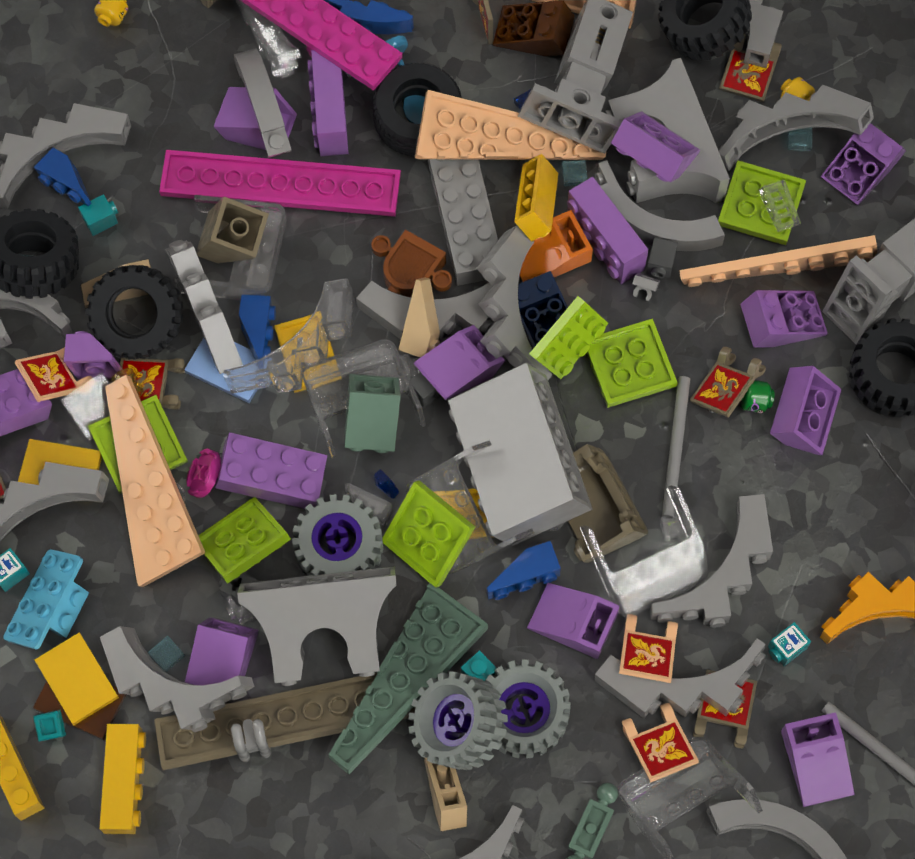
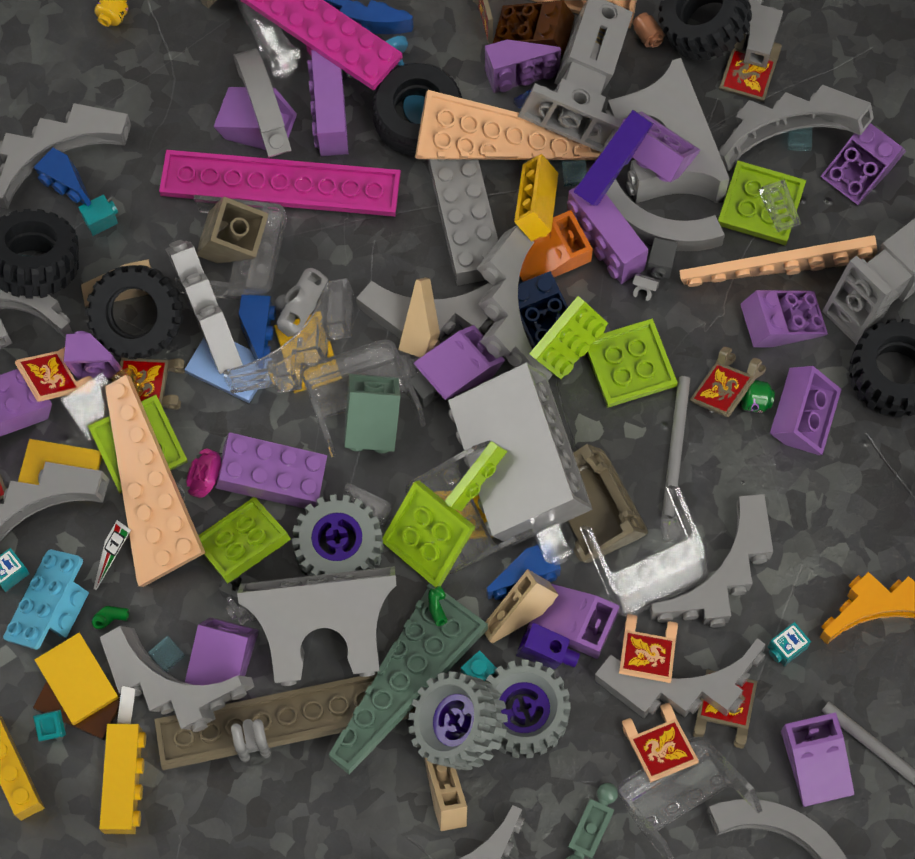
dark orange piece [371,229,452,297] -> none
clear blue tile [374,469,399,499] -> none
yellow head [781,77,815,101] -> none
none -> green arm [92,606,129,629]
none -> sticker [94,520,131,590]
none -> white sticker [117,686,135,724]
none -> light grey piece [275,268,328,337]
none -> green arm [428,586,448,626]
none -> lime plate [445,441,508,512]
none -> tan slope [484,569,558,643]
none -> medium lavender slope [485,39,561,93]
none -> dark purple torso [516,623,580,669]
none -> clear bracket [533,523,573,565]
none -> dark purple slope [574,110,654,206]
none -> nougat brick [632,13,665,48]

